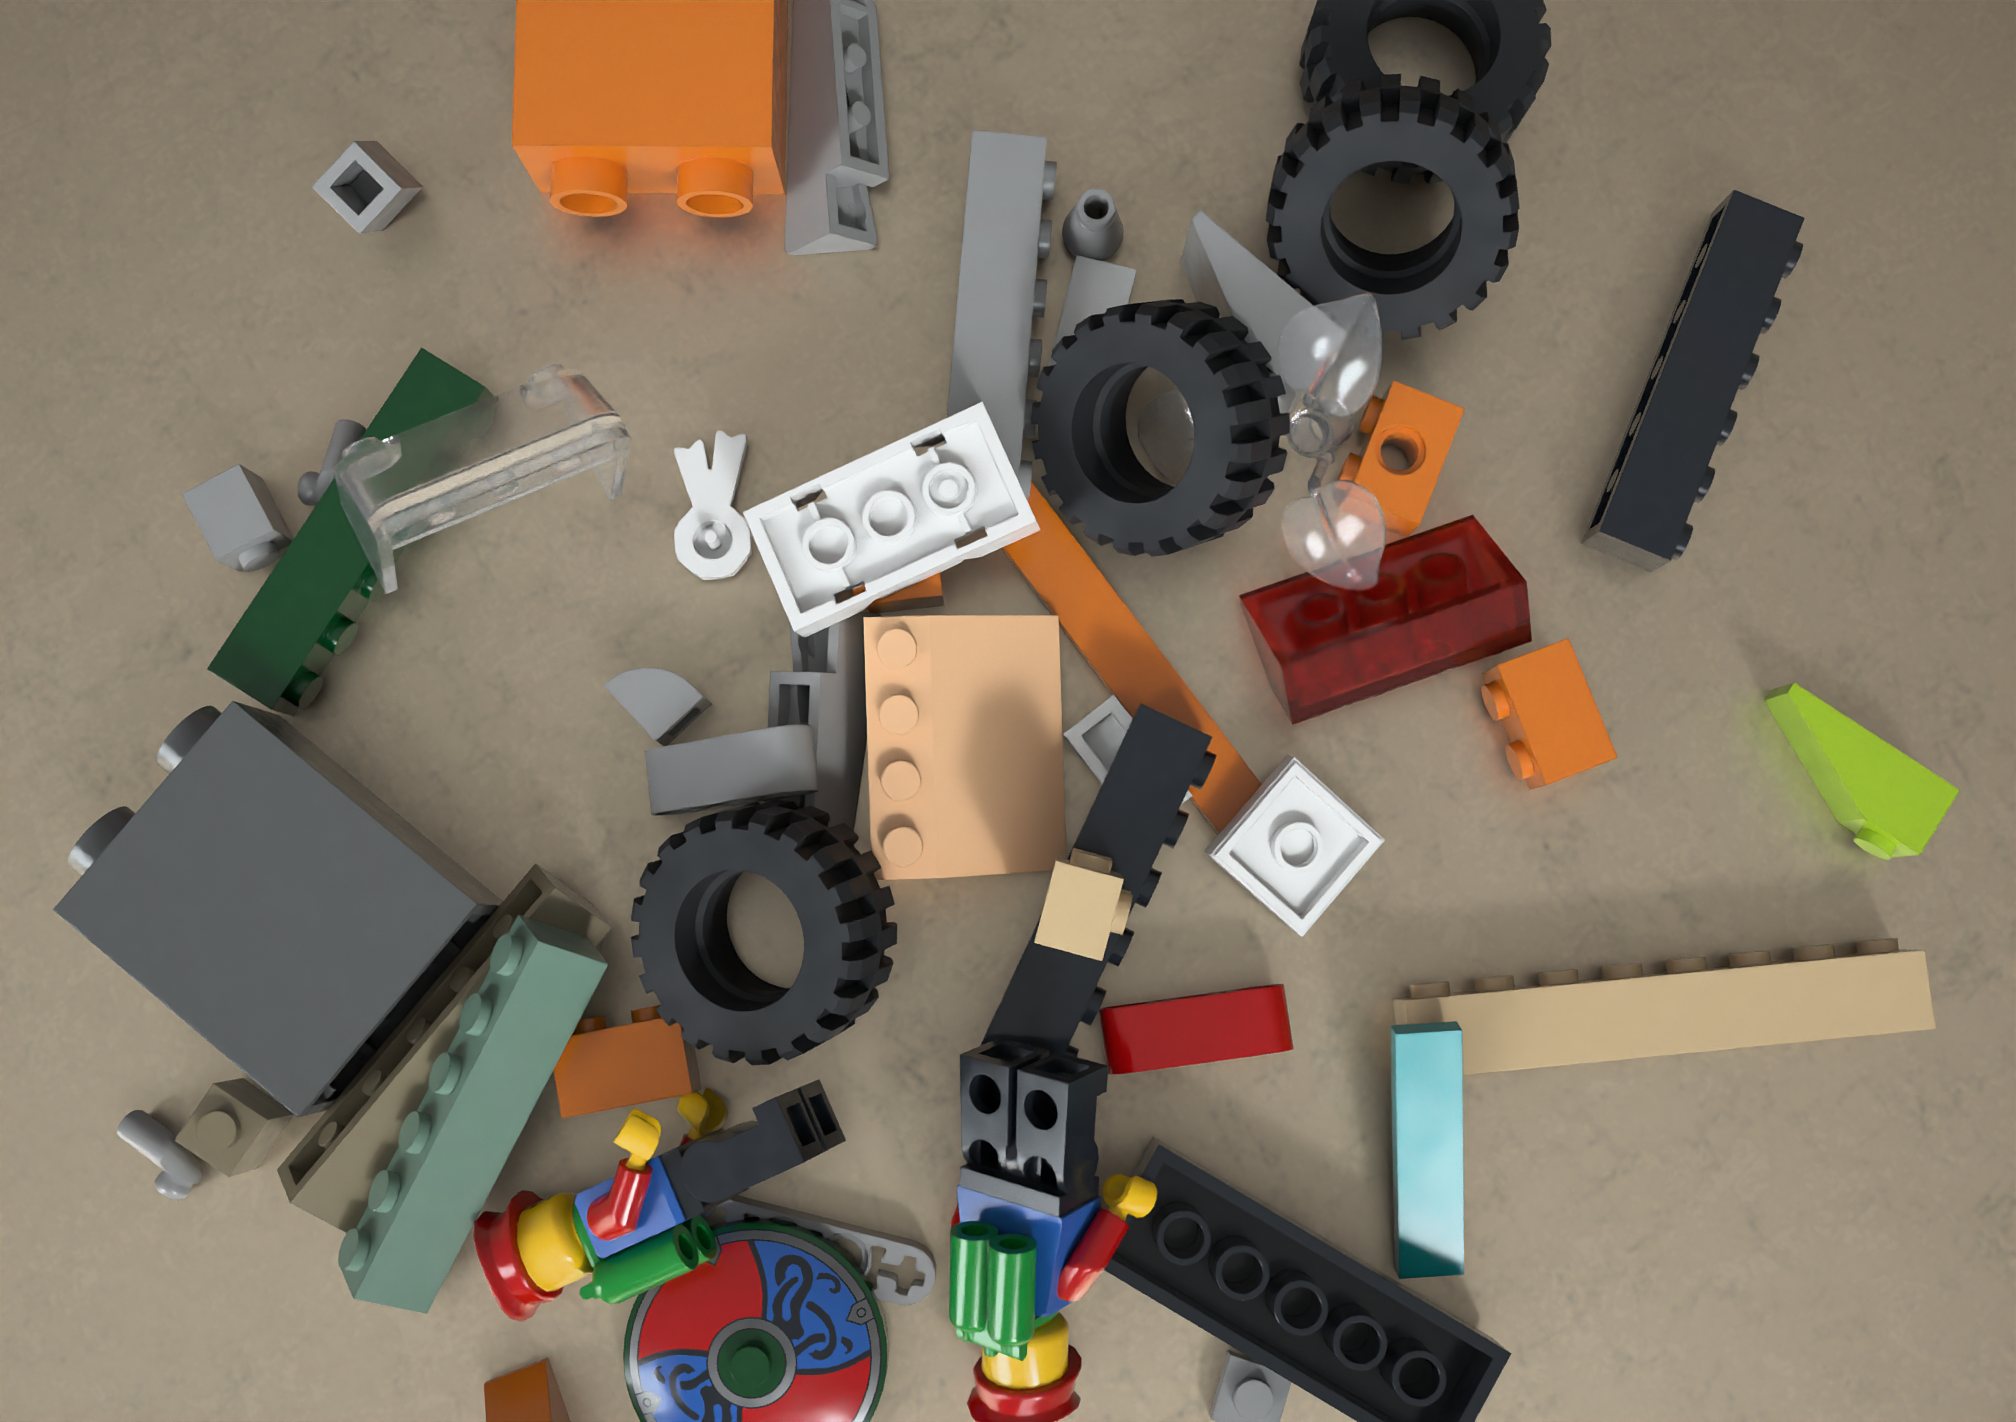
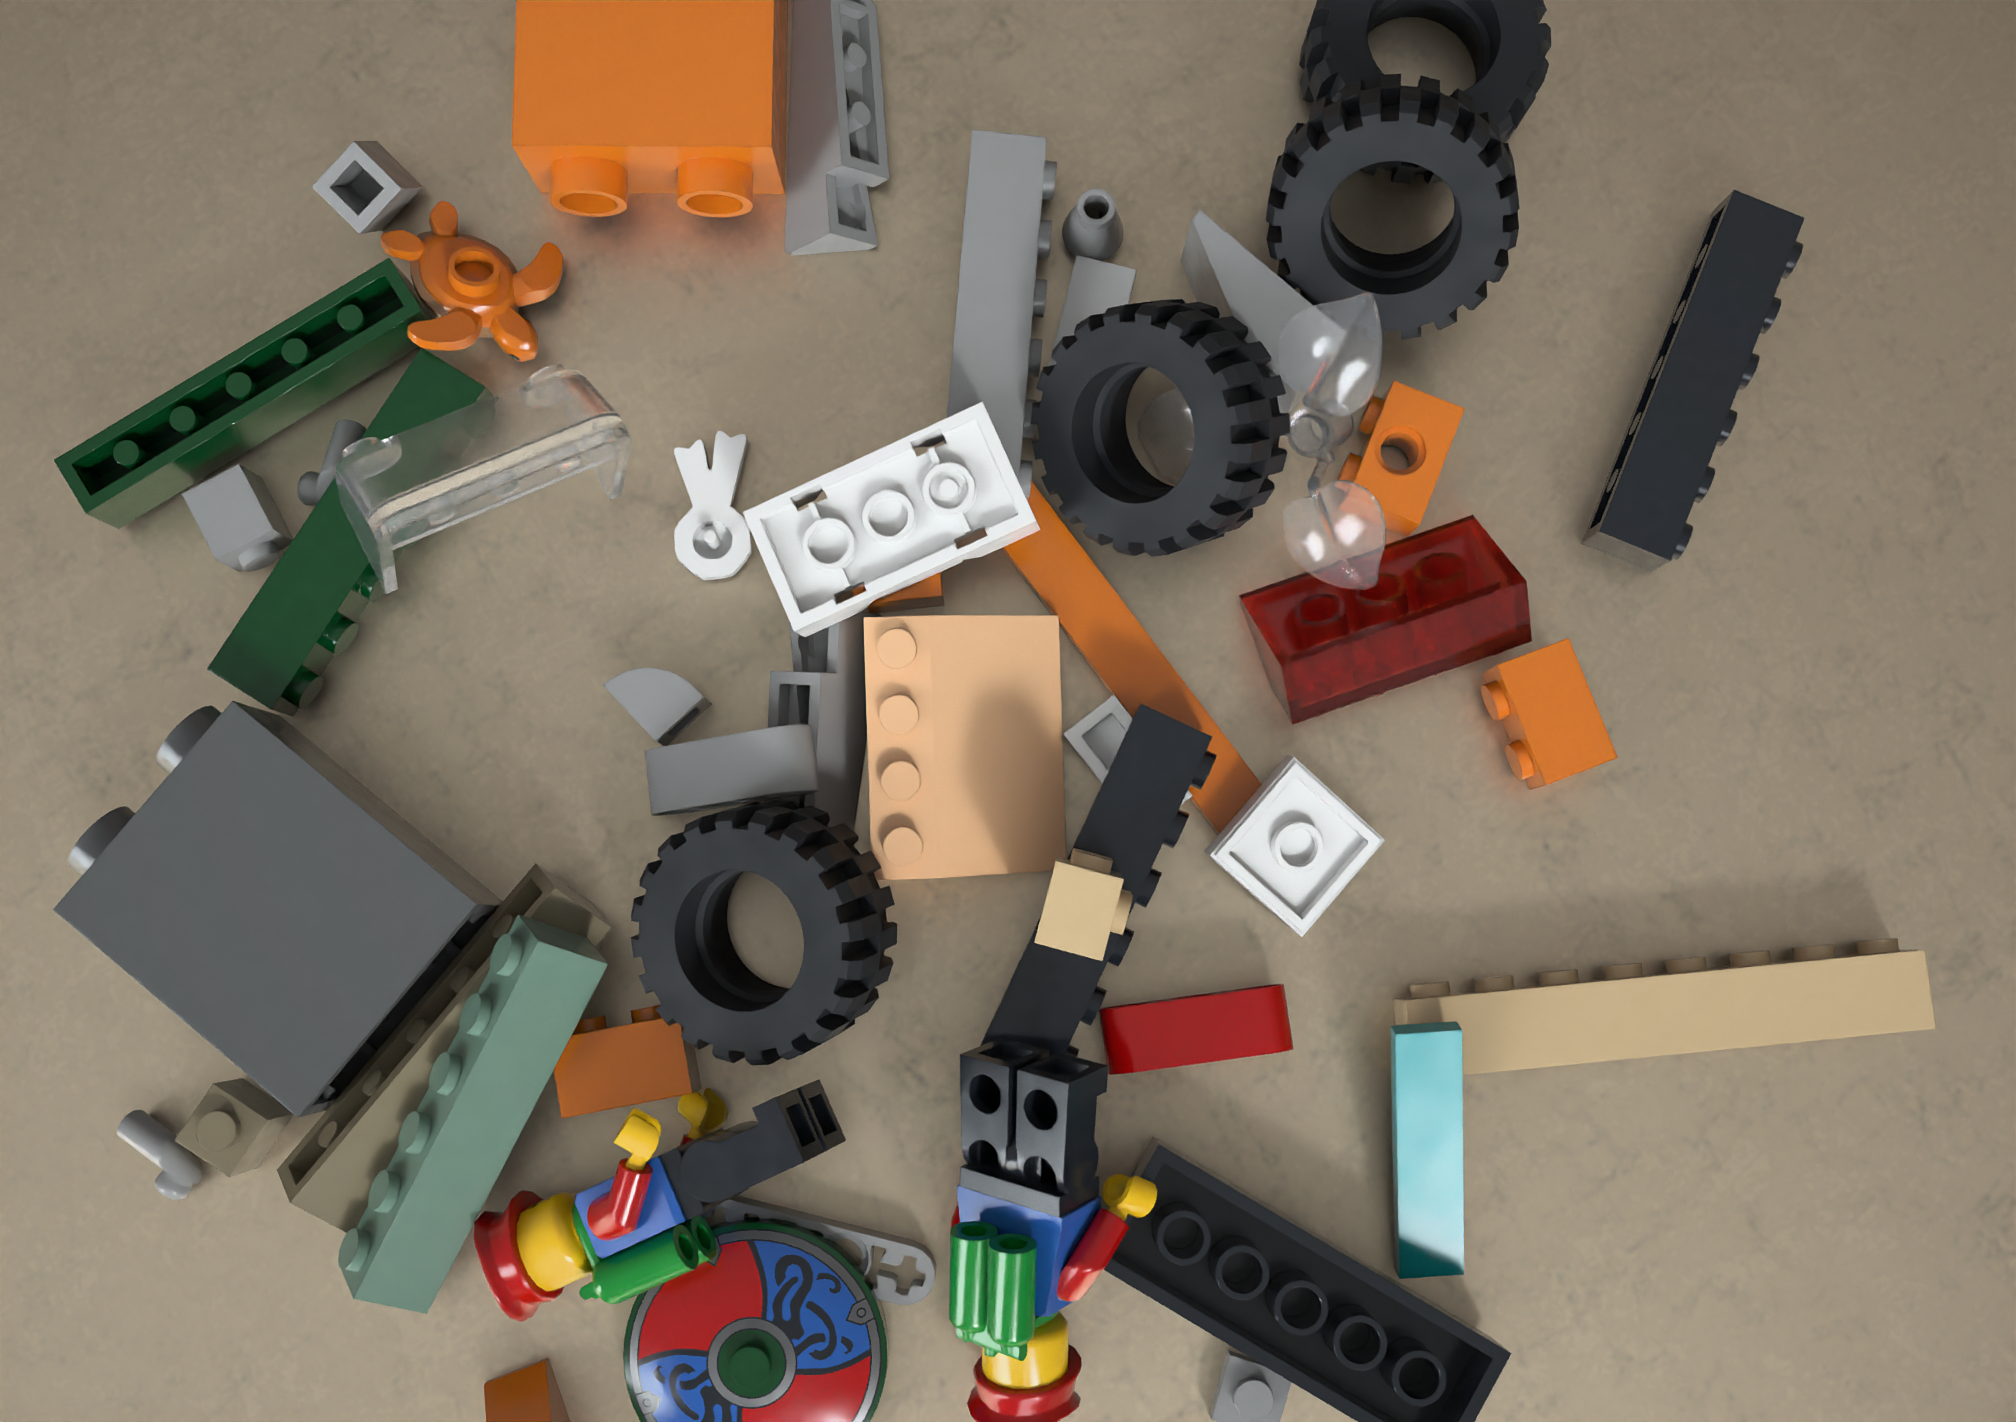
lime slope [1764,682,1960,860] -> none
none -> dark green brick [54,258,434,529]
none -> orange animal [381,201,563,362]

